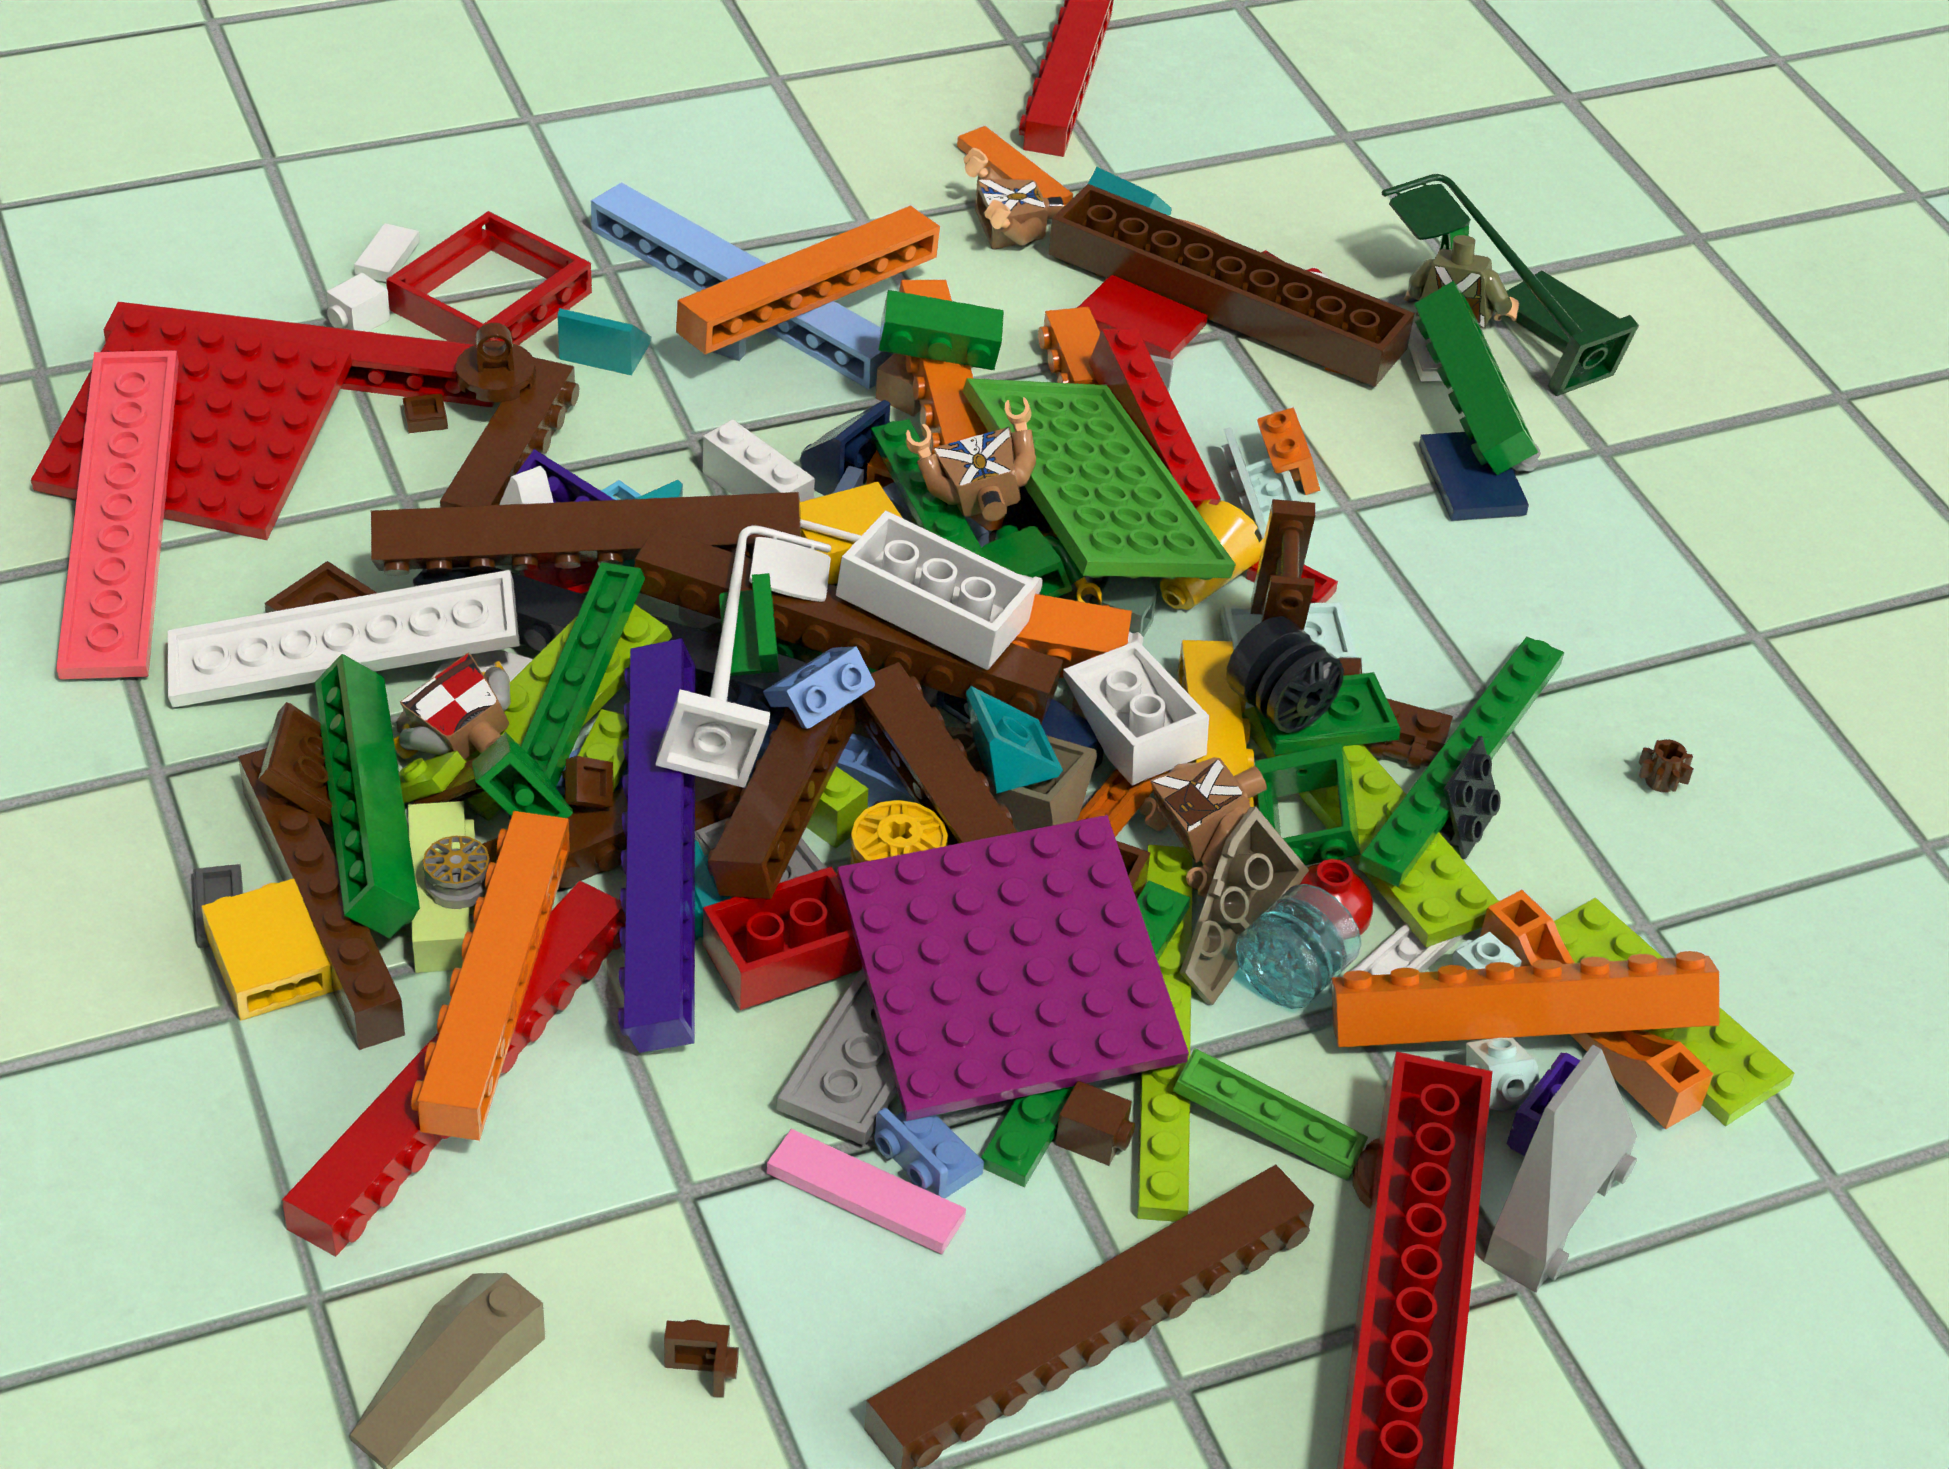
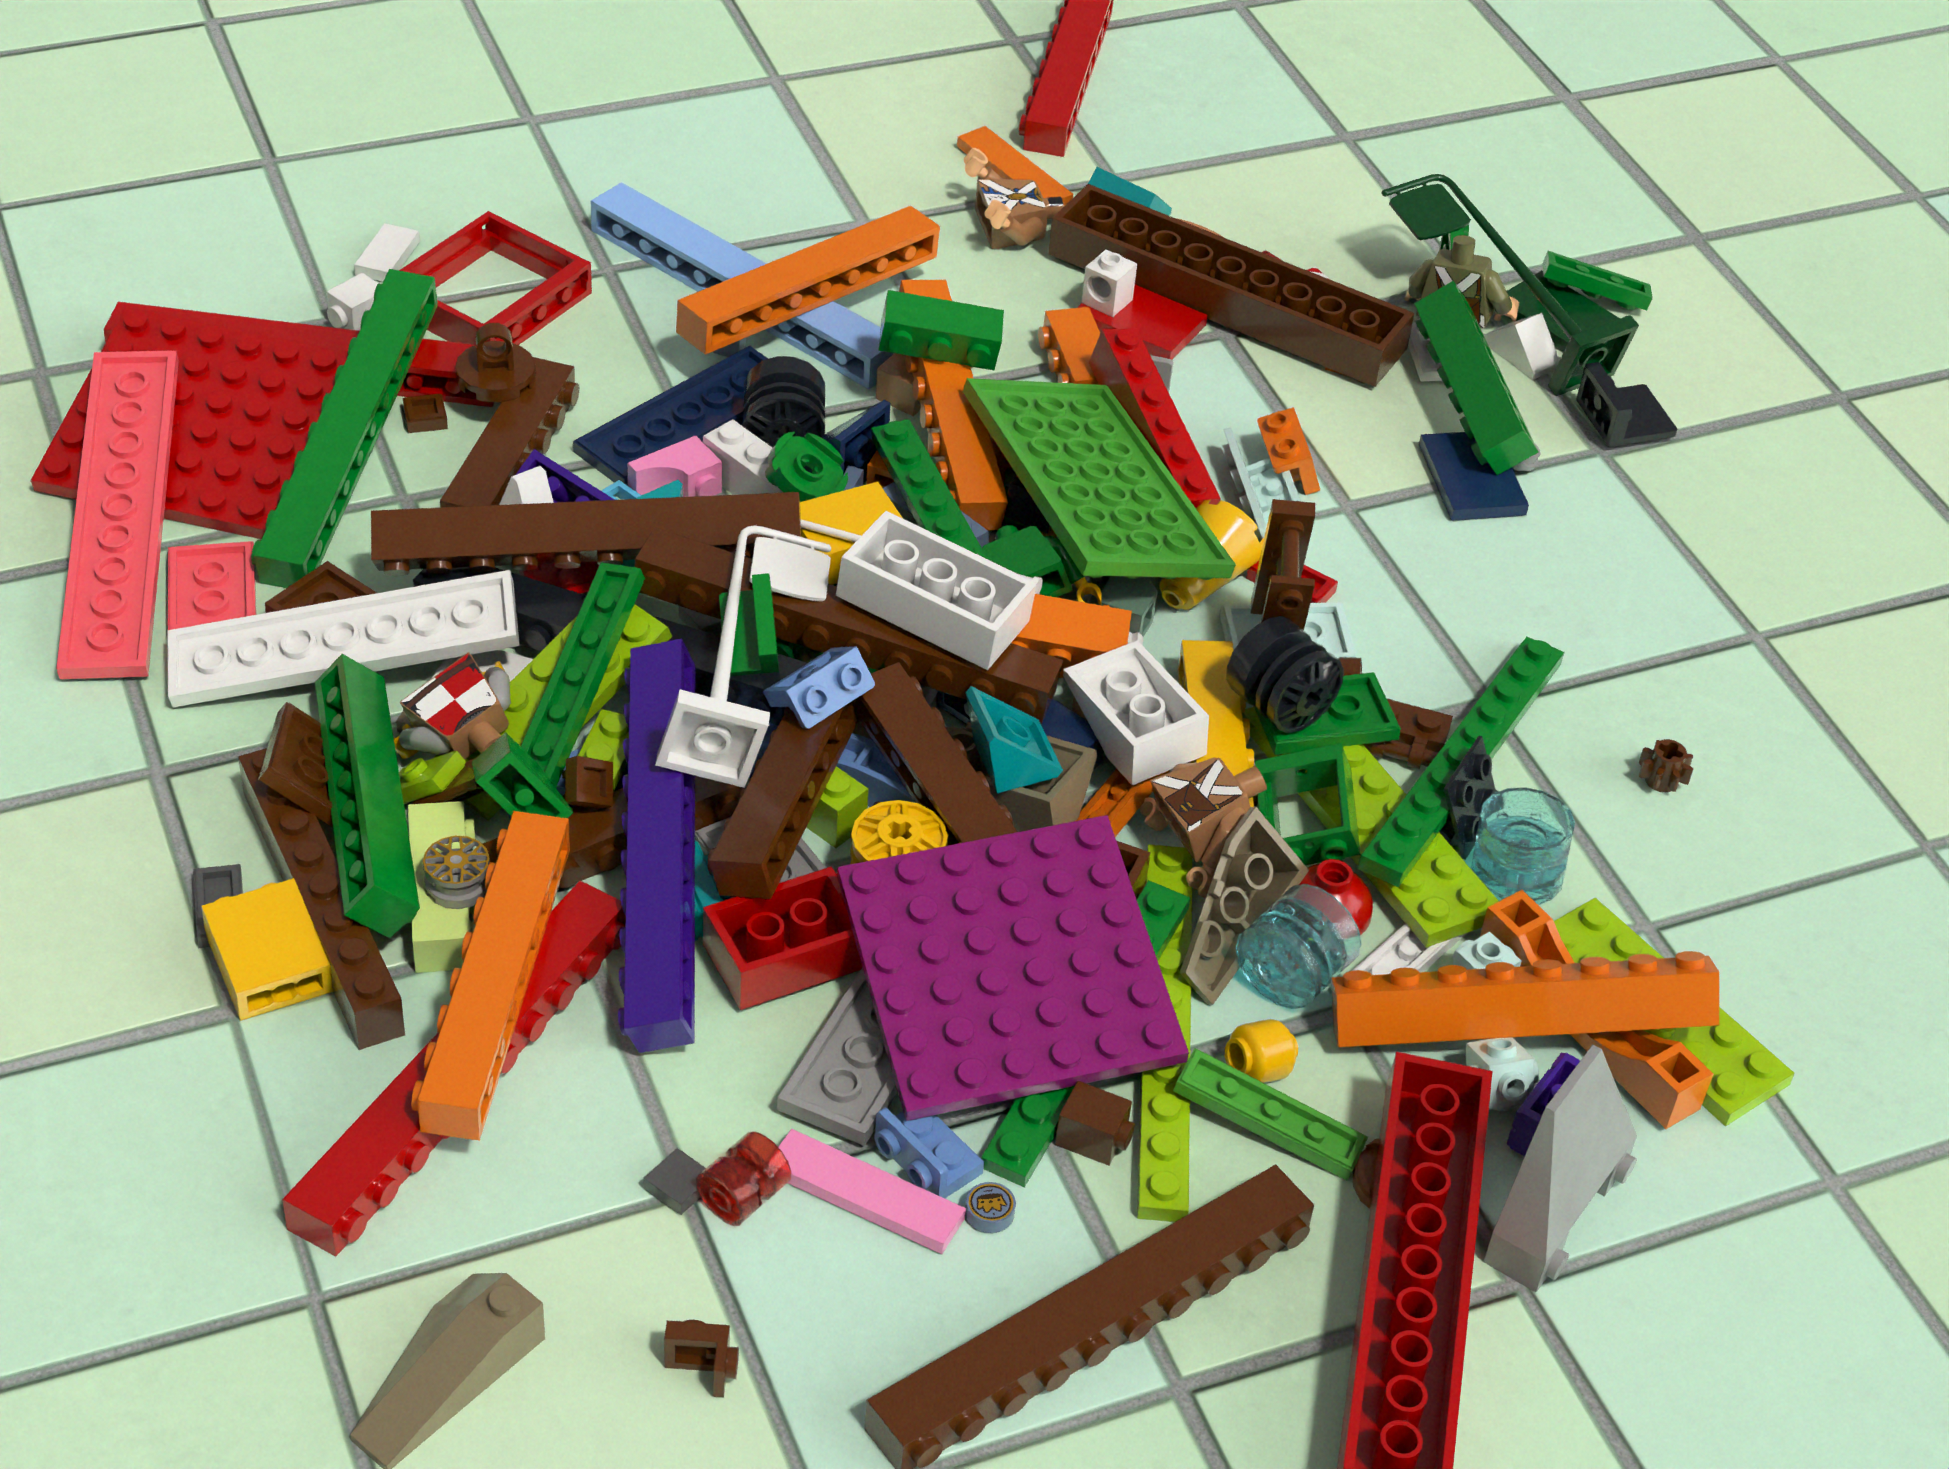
teal slope [557,308,652,376] -> none
medium nougat torso [906,397,1036,521] -> none
none -> coral tile [168,541,257,630]
none -> green brick [251,269,438,588]
none -> dark blue tile [573,346,768,486]
none -> bright pink arch [627,436,722,497]
none -> dark grey tile [644,1148,715,1215]
none -> clear red wheel [696,1131,792,1226]
none -> black wheel [743,356,825,448]
none -> green plate [765,432,848,502]
none -> tile [965,1182,1016,1233]
none -> white brick [1082,250,1137,317]
none -> yellow head [1225,1019,1298,1083]
none -> clear light blue wheel [1471,787,1575,905]
none -> white slope [1484,313,1560,380]
none -> green plate [1542,251,1653,311]
none -> black bracket [1576,362,1678,447]

